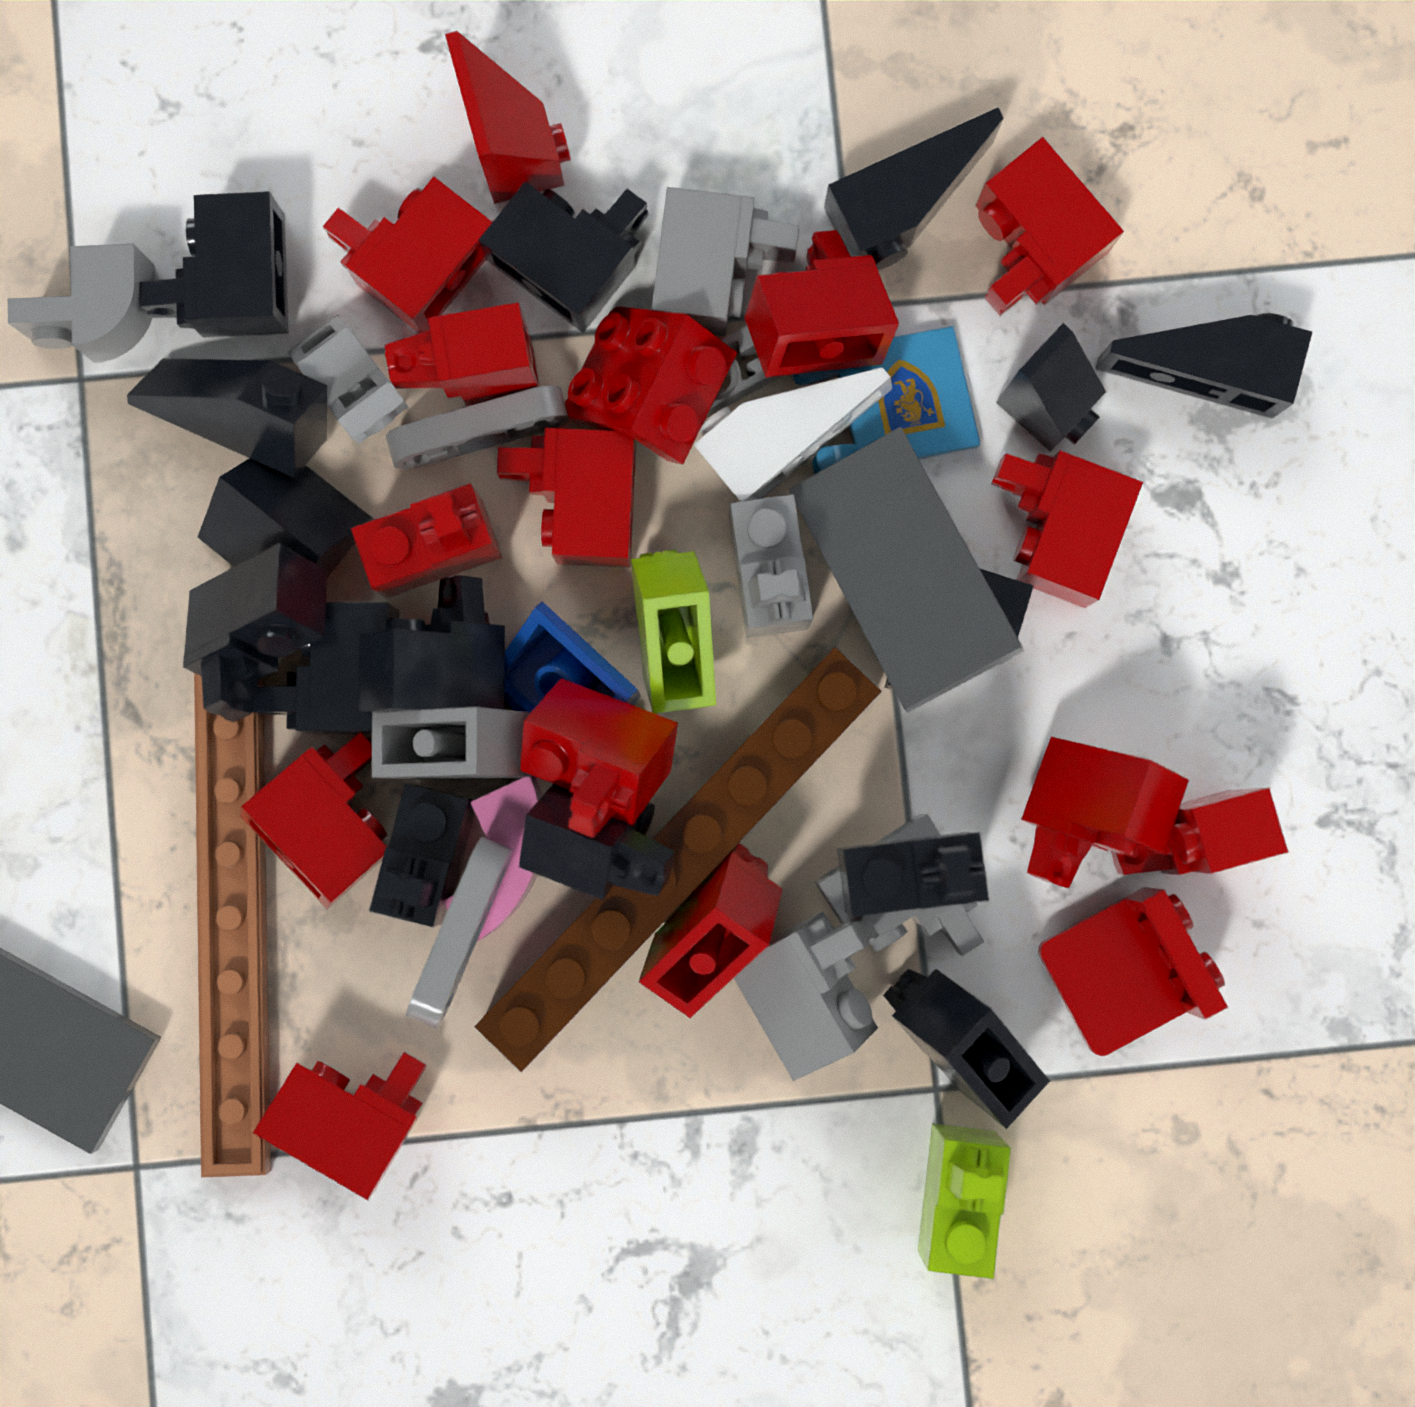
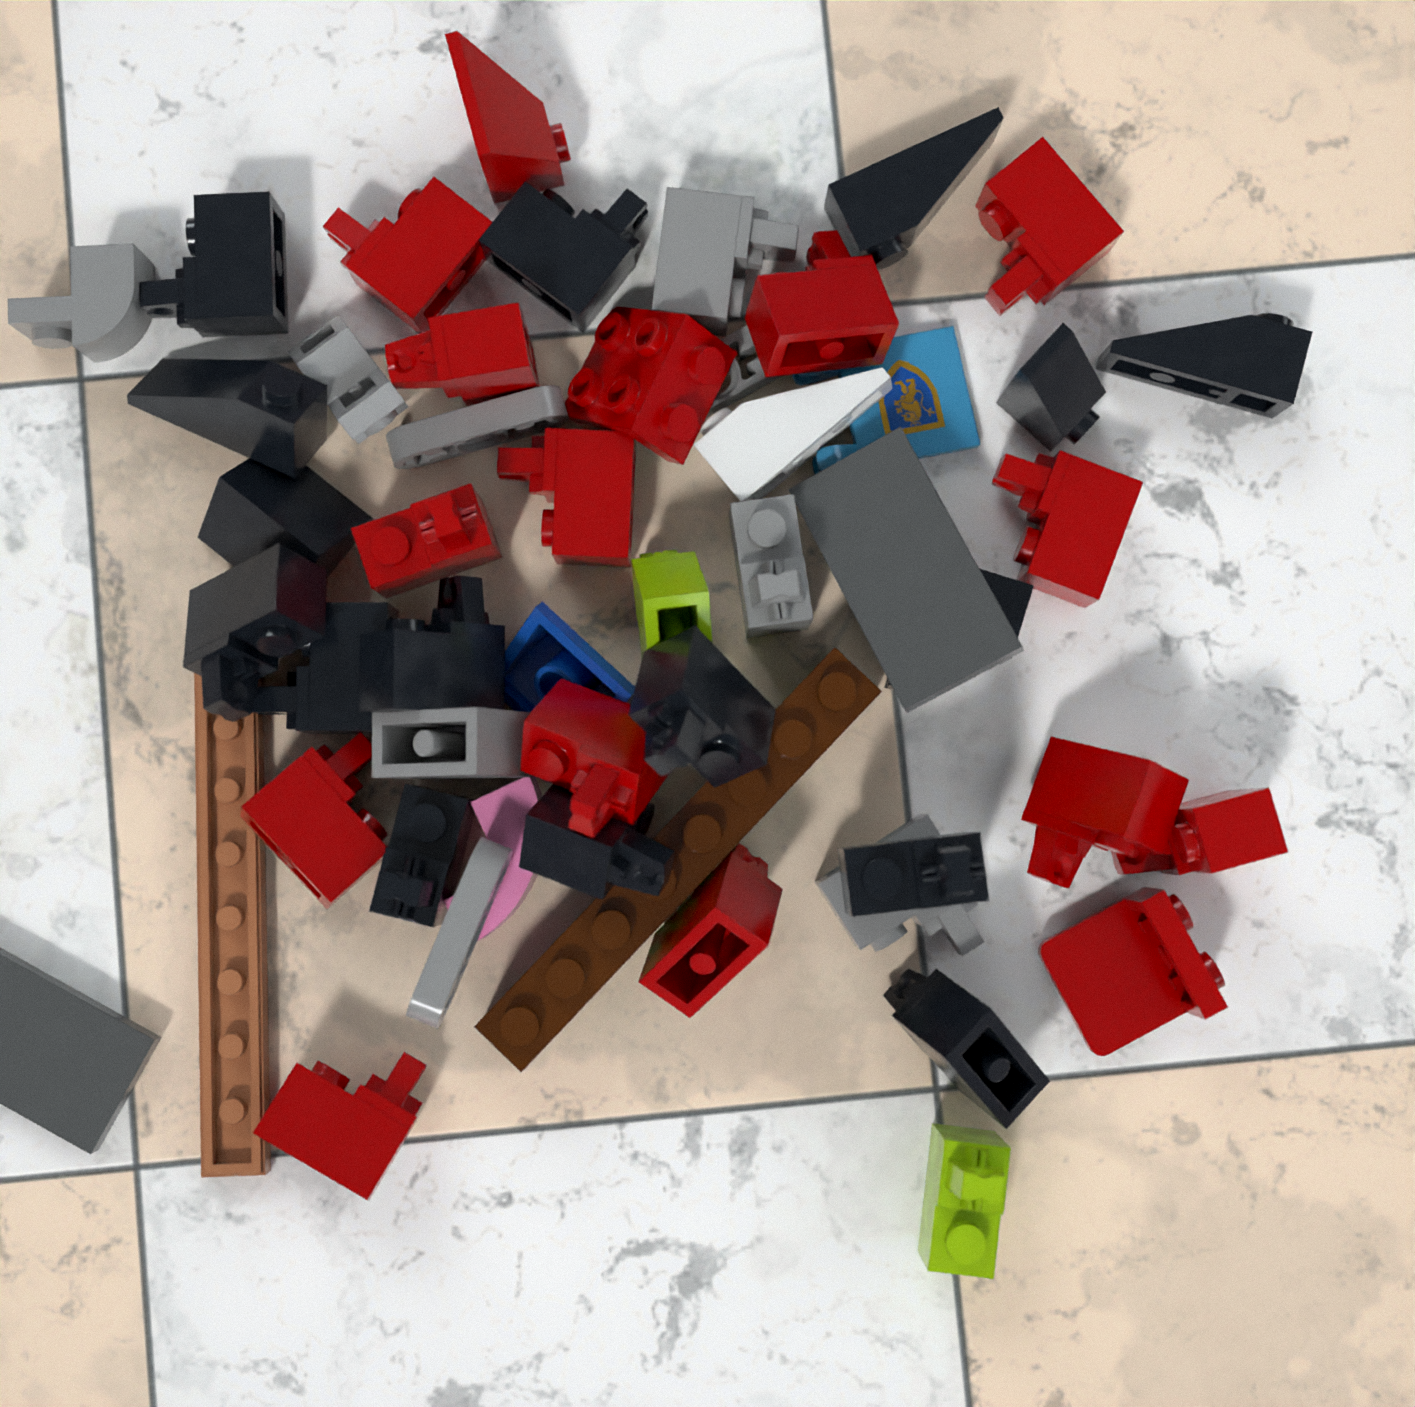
light grey hinge [734,911,879,1081] -> none
none -> black hinge [628,625,775,788]

